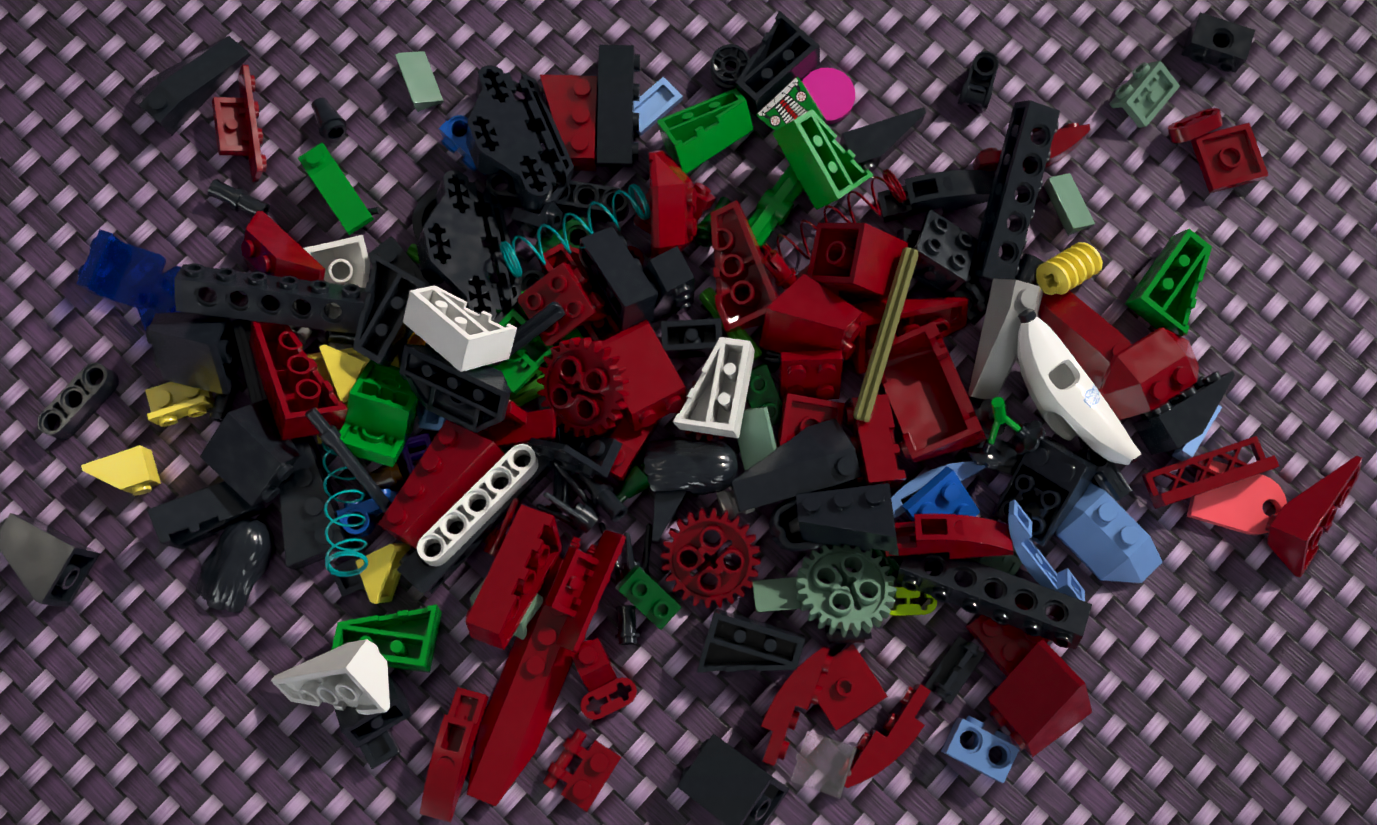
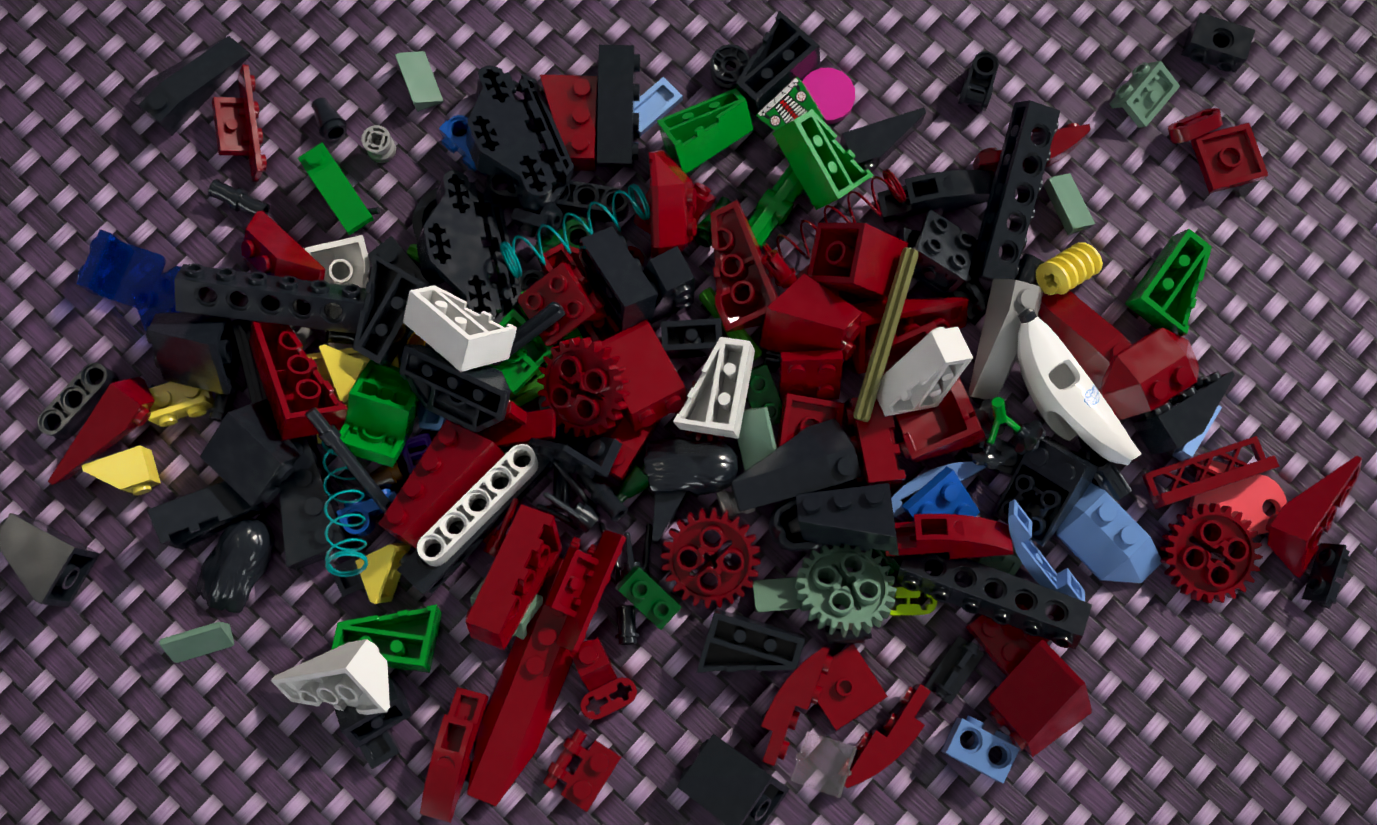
none -> dark red wedge [48,376,155,485]
none -> sand green slope [159,622,234,663]
none -> light grey wheel [361,125,396,163]
none -> white wedge [877,327,973,417]
none -> dark red gear [1160,503,1263,603]
none -> black hinge [1302,543,1351,609]

